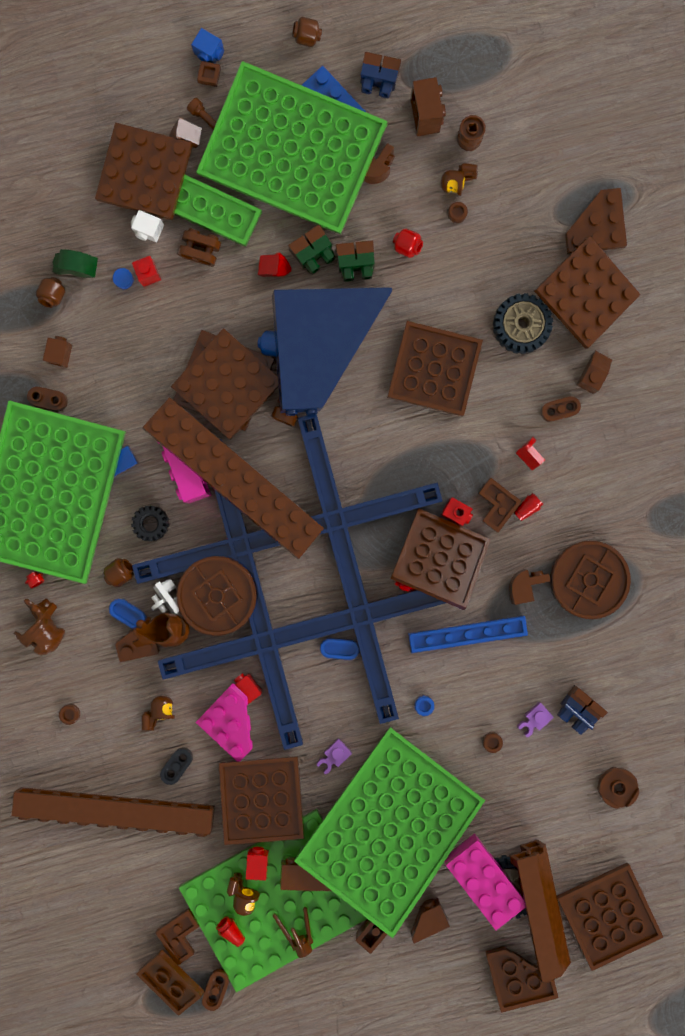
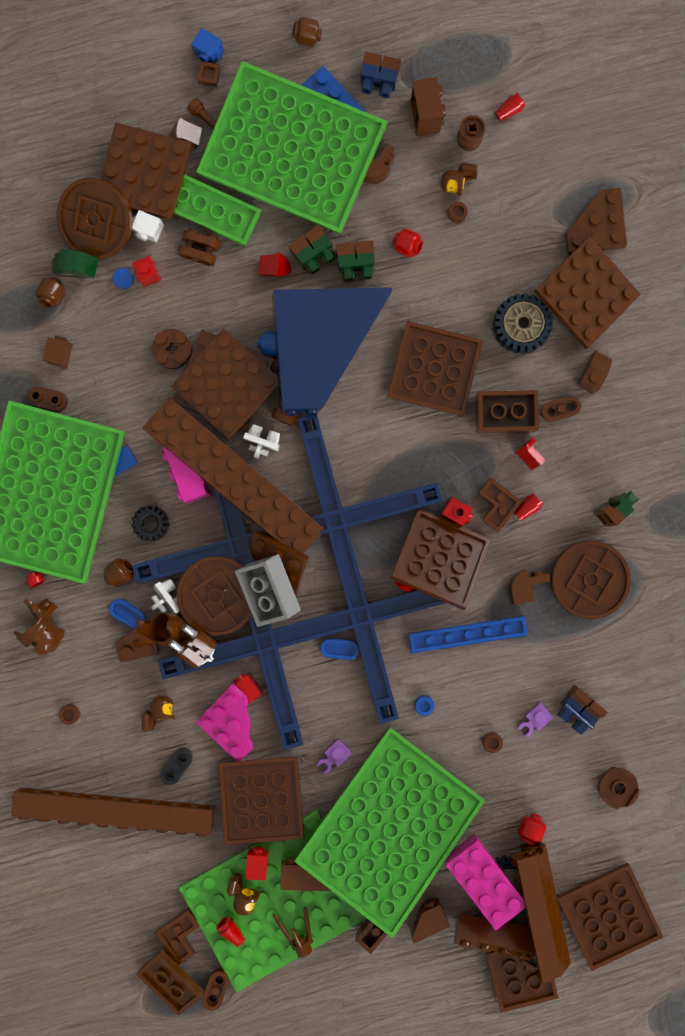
none -> reddish brown plate [57,178,133,260]
none -> reddish brown plate [152,329,192,369]
none -> reddish brown piece [168,624,217,669]
none -> light grey brick [235,554,301,627]
none -> white hips [243,424,280,459]
none -> reddish brown plate [249,530,309,597]
none -> reddish brown brick [454,913,535,960]
none -> reddish brown brick [475,390,539,434]
none -> red cone [495,93,525,122]
none -> red head [518,813,547,845]
none -> hips [593,491,639,527]

